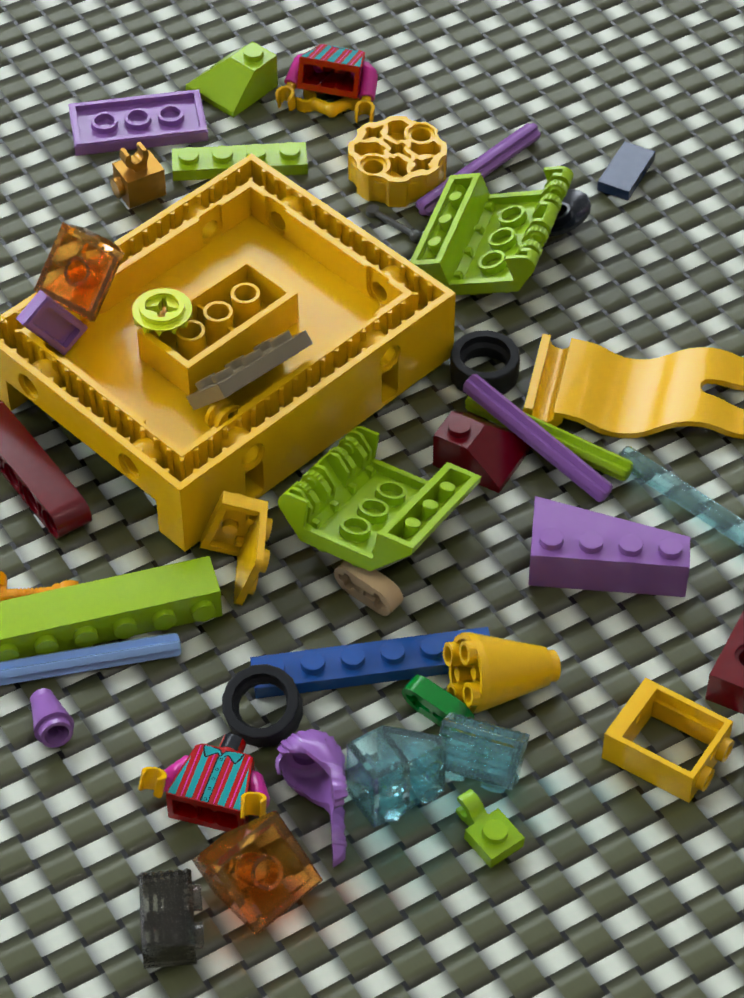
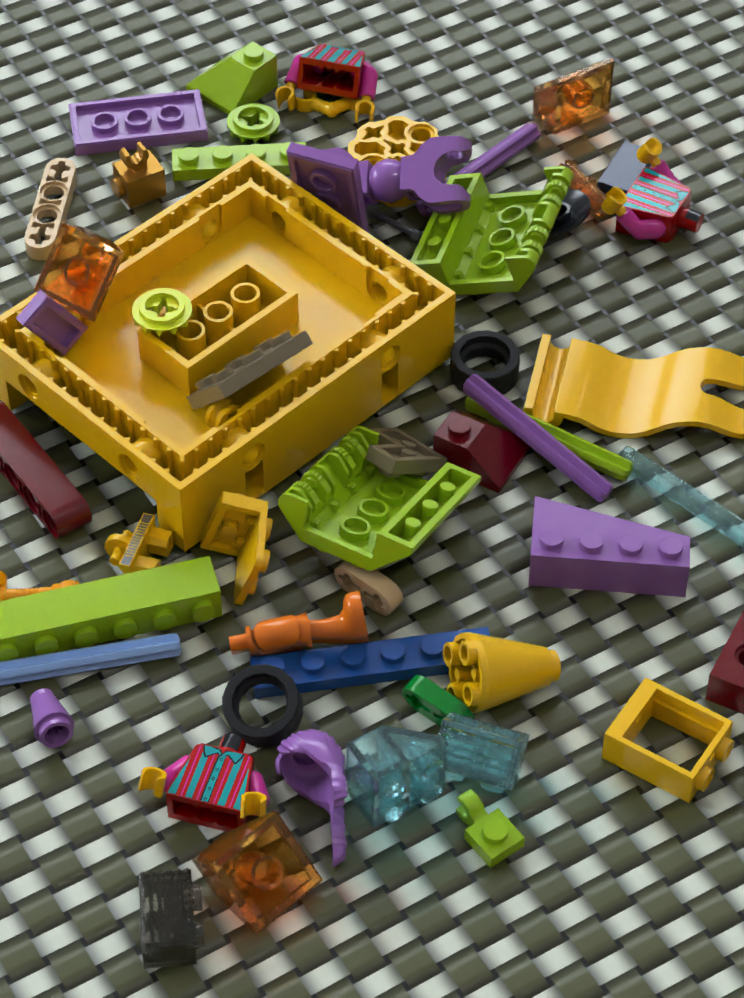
none -> tan beam [24,158,77,261]
none -> yellow hips [104,513,174,574]
none -> lime gear [227,103,280,144]
none -> orange piece [228,591,369,657]
none -> medium lavender tile [286,142,369,233]
none -> medium lavender piece [322,136,472,214]
none -> dark tan plate [366,427,447,478]
none -> clear orange slope [533,58,614,135]
none -> clear orange pin [559,159,608,218]
none -> torso [602,137,704,243]

